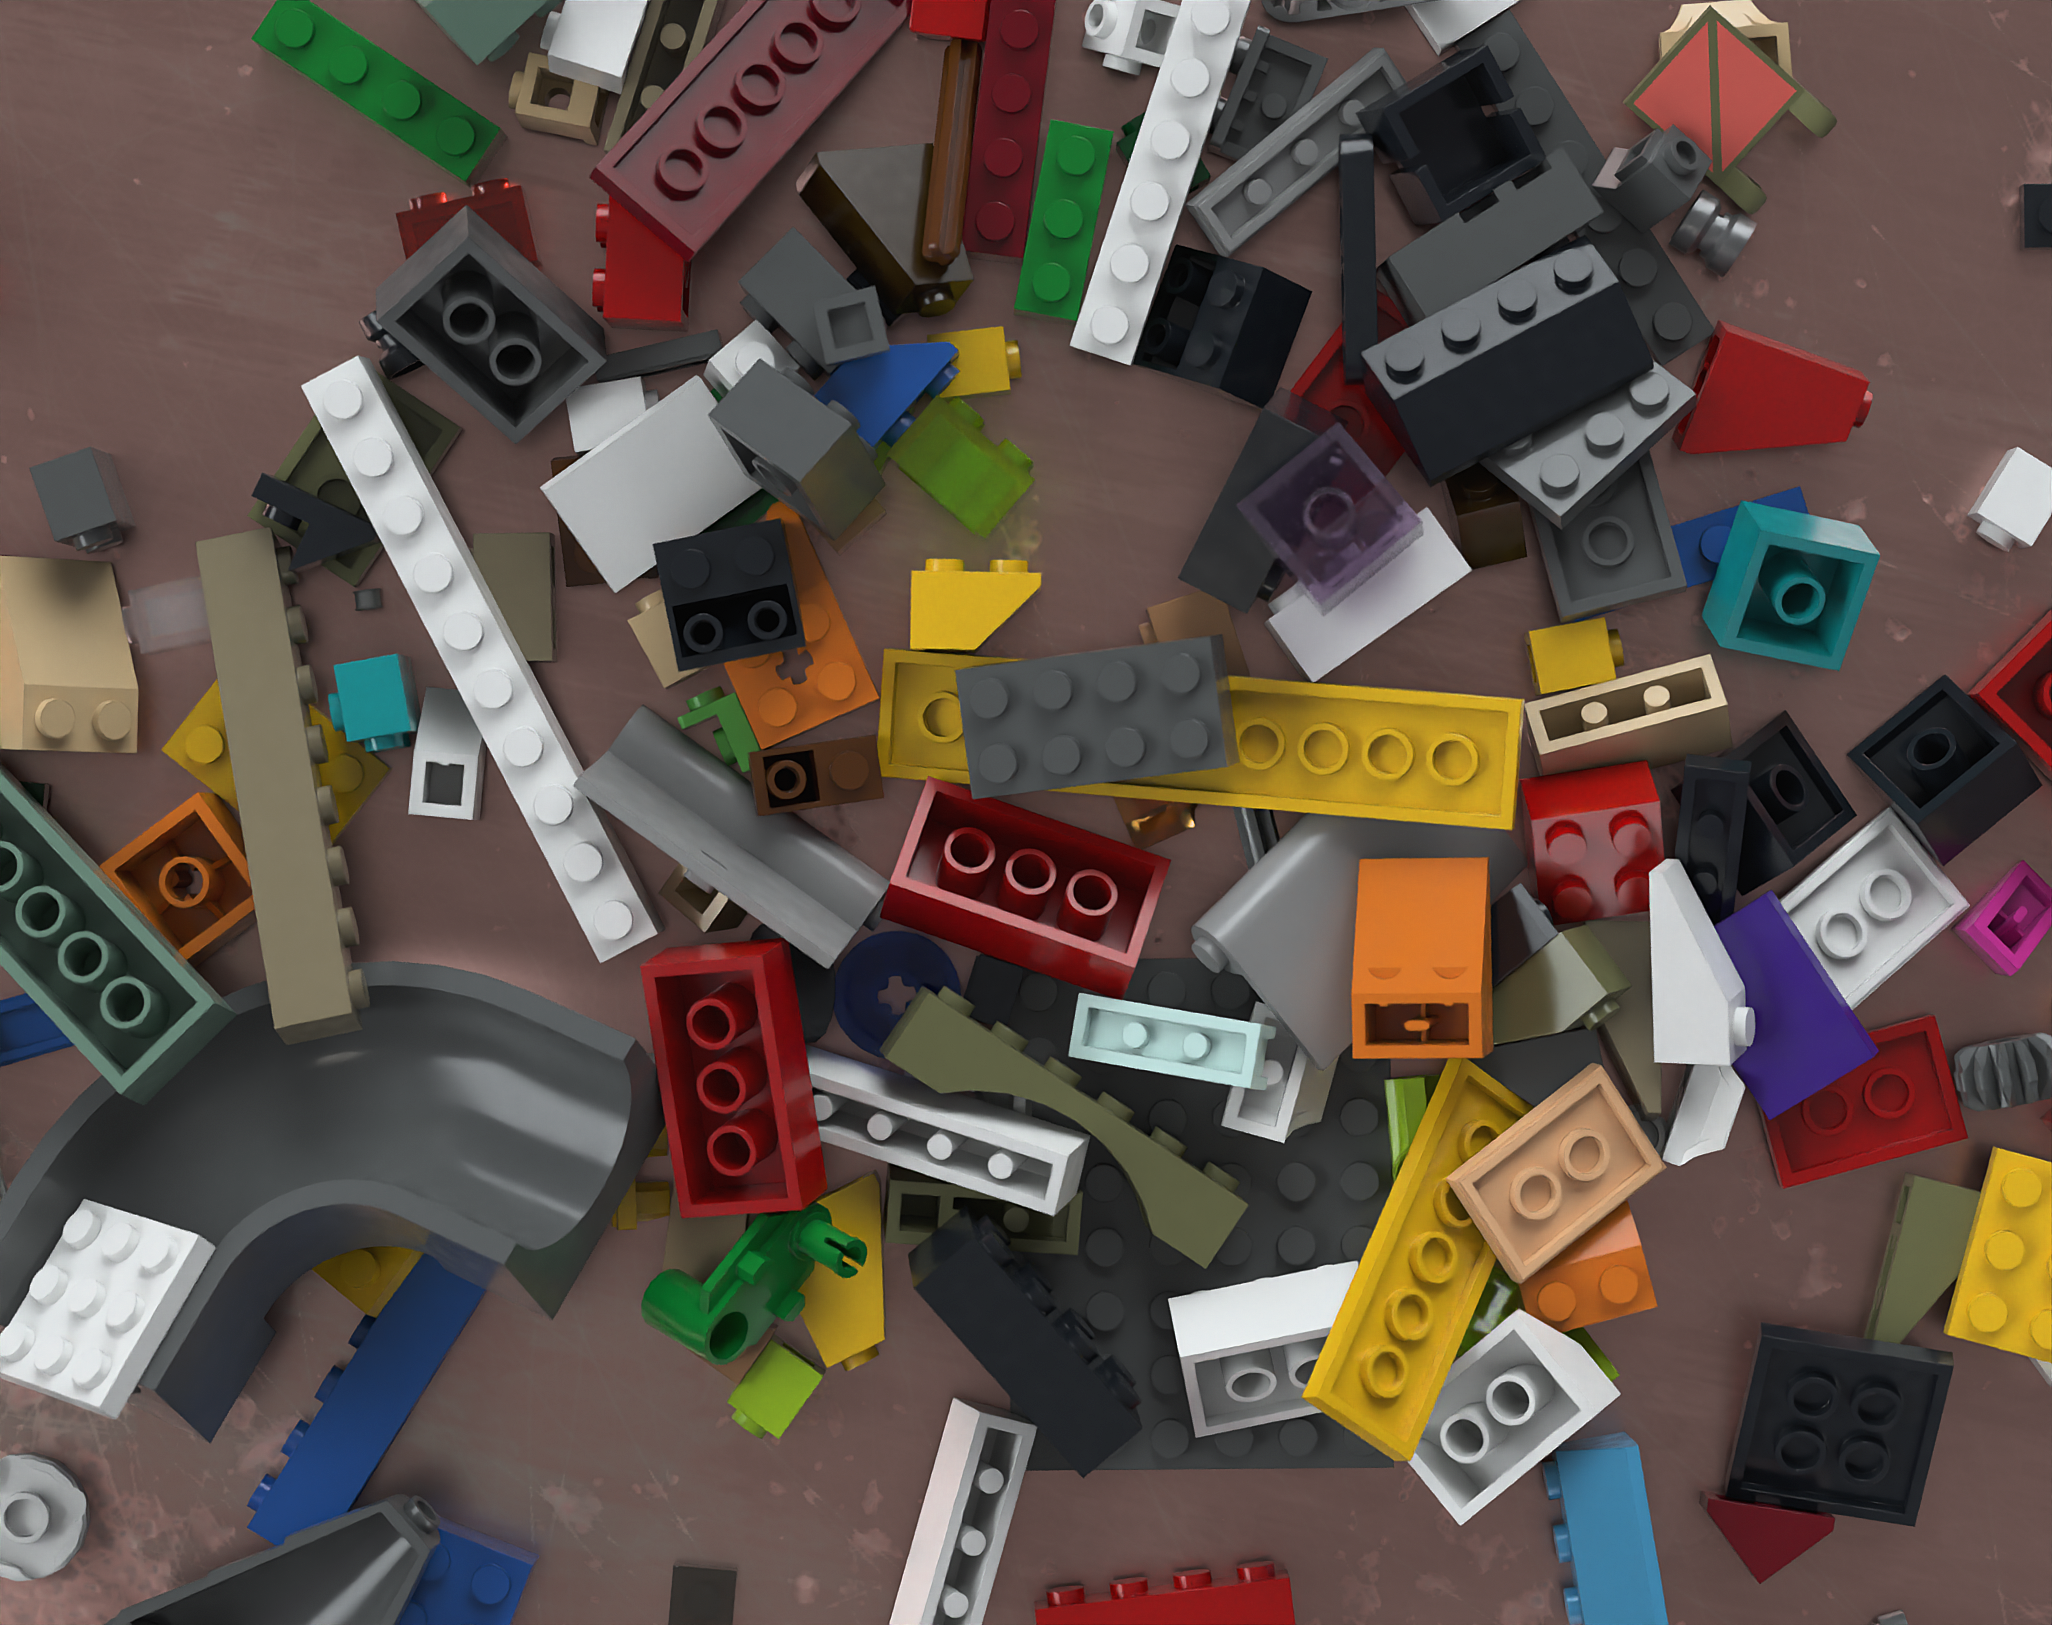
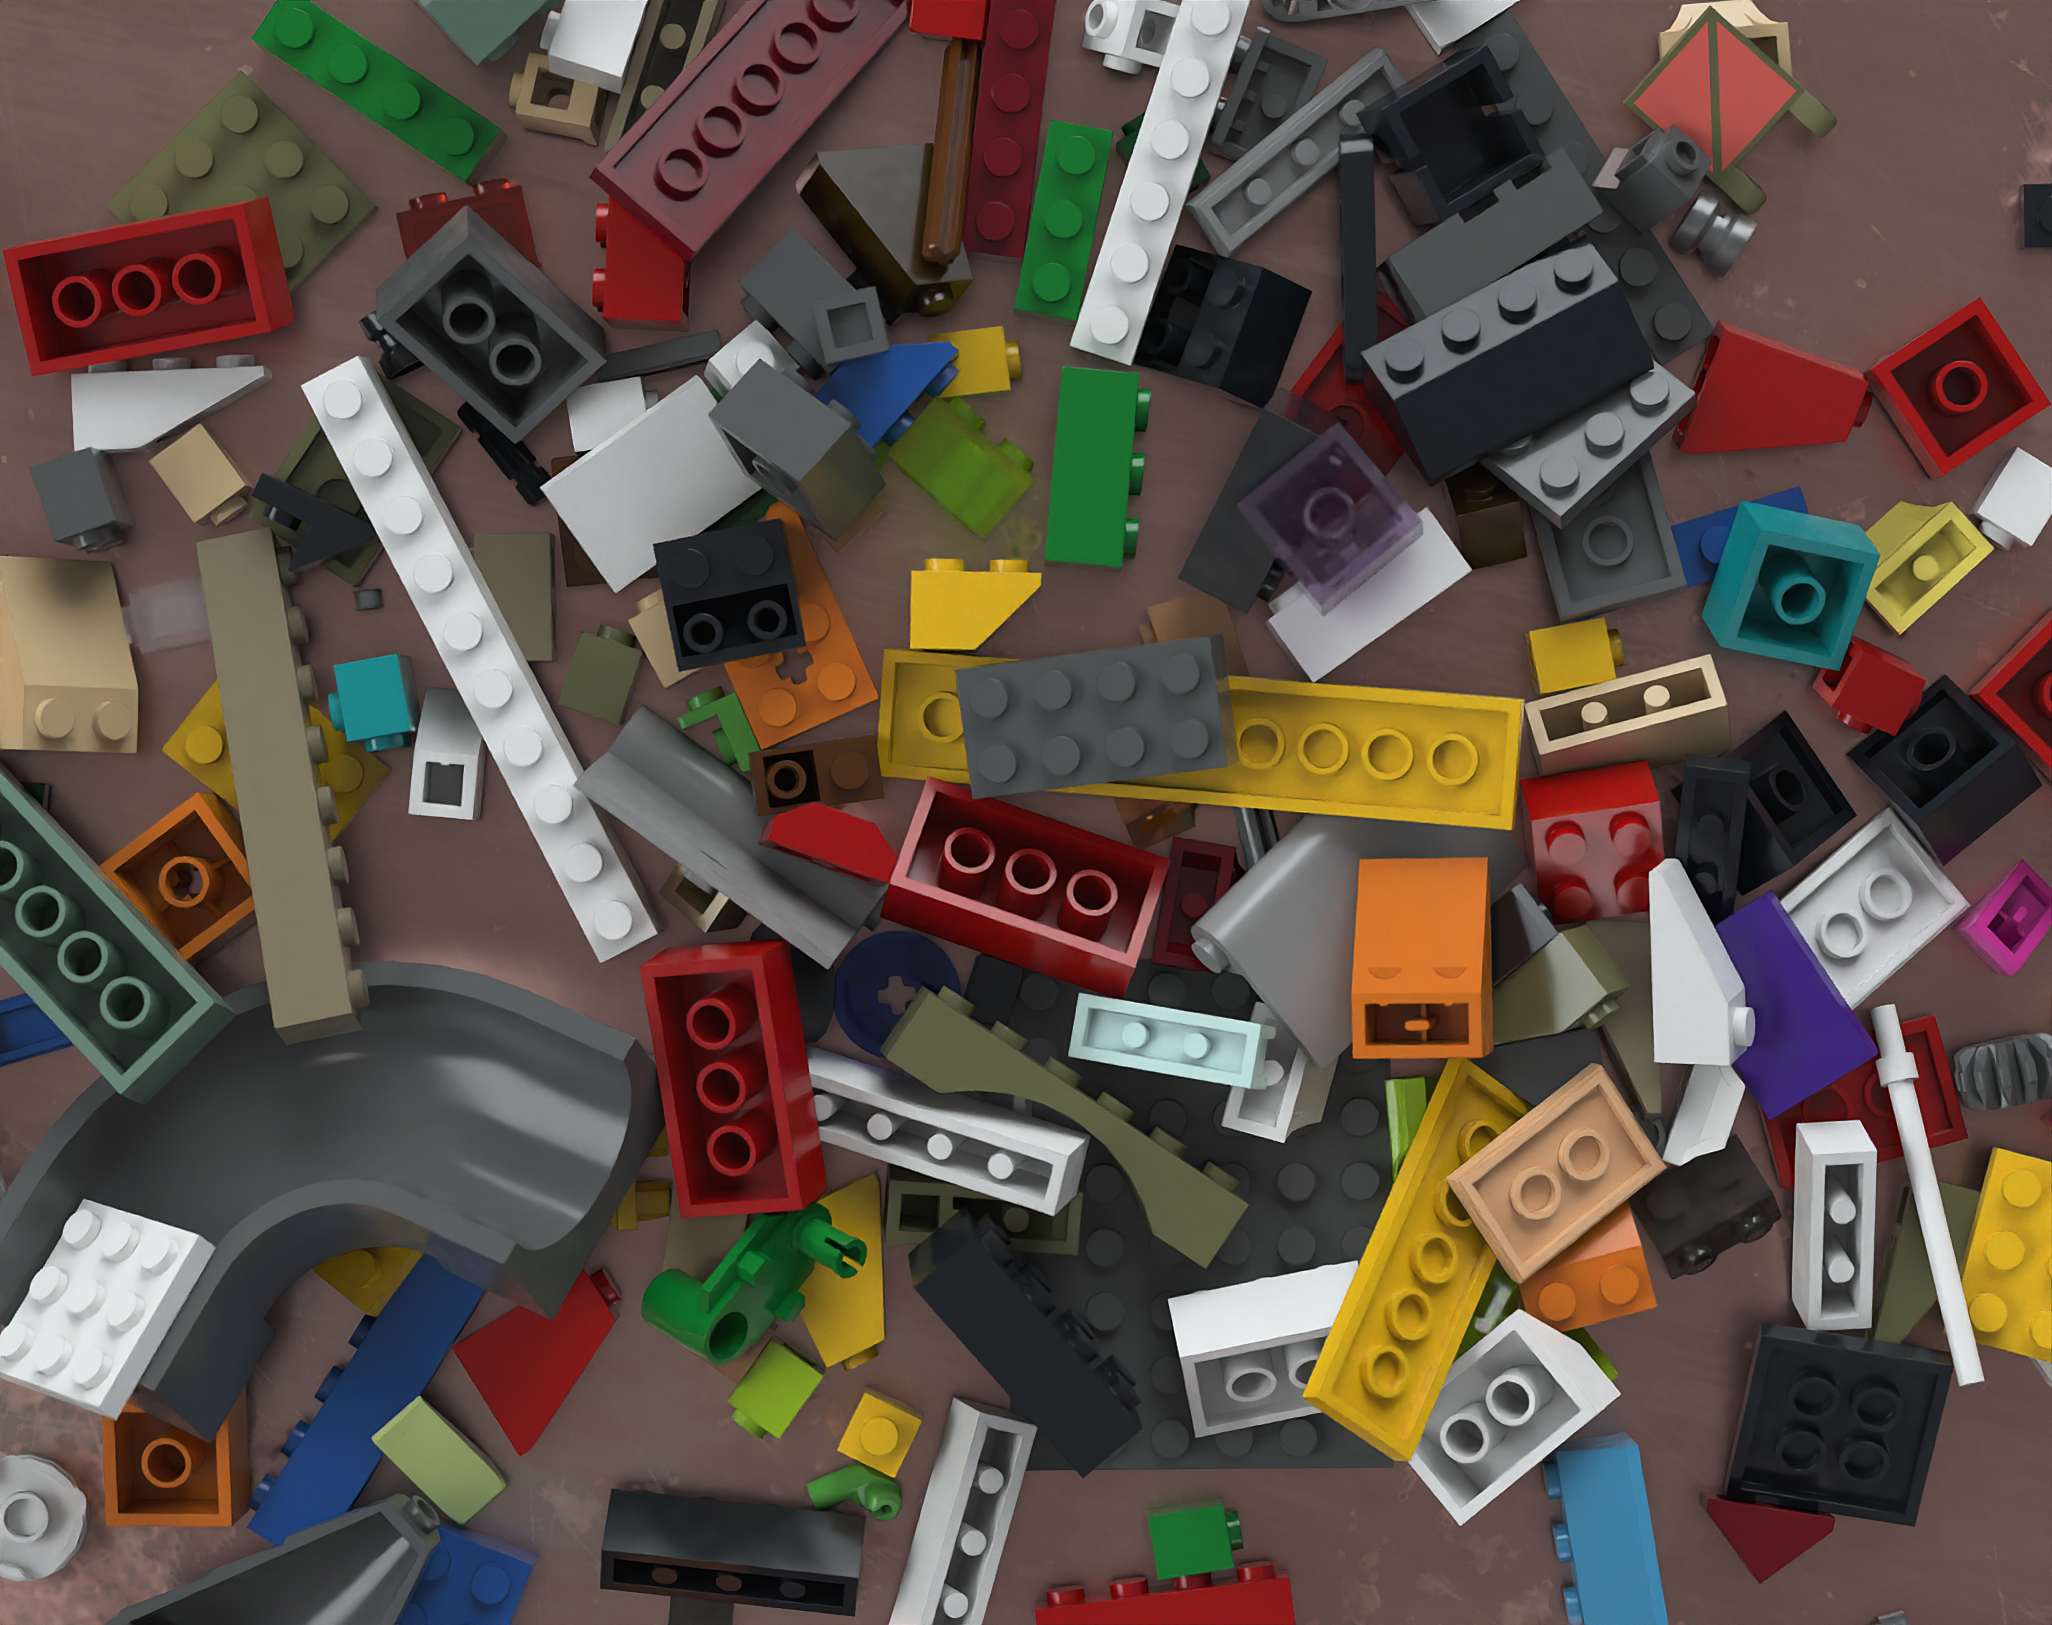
none -> red brick [3,196,296,377]
none -> white slope [71,355,272,454]
none -> orange brick [102,1384,250,1527]
none -> olive plate [105,70,379,343]
none -> tan brick [149,423,254,527]
none -> yellowish green slope [371,1395,506,1525]
none -> red slope [452,1262,623,1457]
none -> black axle [457,401,552,506]
none -> olive brick [558,624,646,725]
none -> black brick [600,1488,866,1617]
none -> red slope [758,802,897,887]
none -> bright green arm [806,1463,902,1521]
none -> yellow brick [837,1385,924,1479]
none -> green brick [1044,366,1151,572]
none -> green brick [1147,1497,1244,1581]
none -> dark red slope [1151,836,1246,974]
none -> clear smoke bracket [1627,1134,1782,1280]
none -> white brick [1792,1120,1877,1331]
none -> red brick [1812,635,1927,736]
none -> red brick [1863,297,2051,480]
none -> light yellow slope [1865,500,1995,636]
none -> white bar [1870,1004,1985,1387]

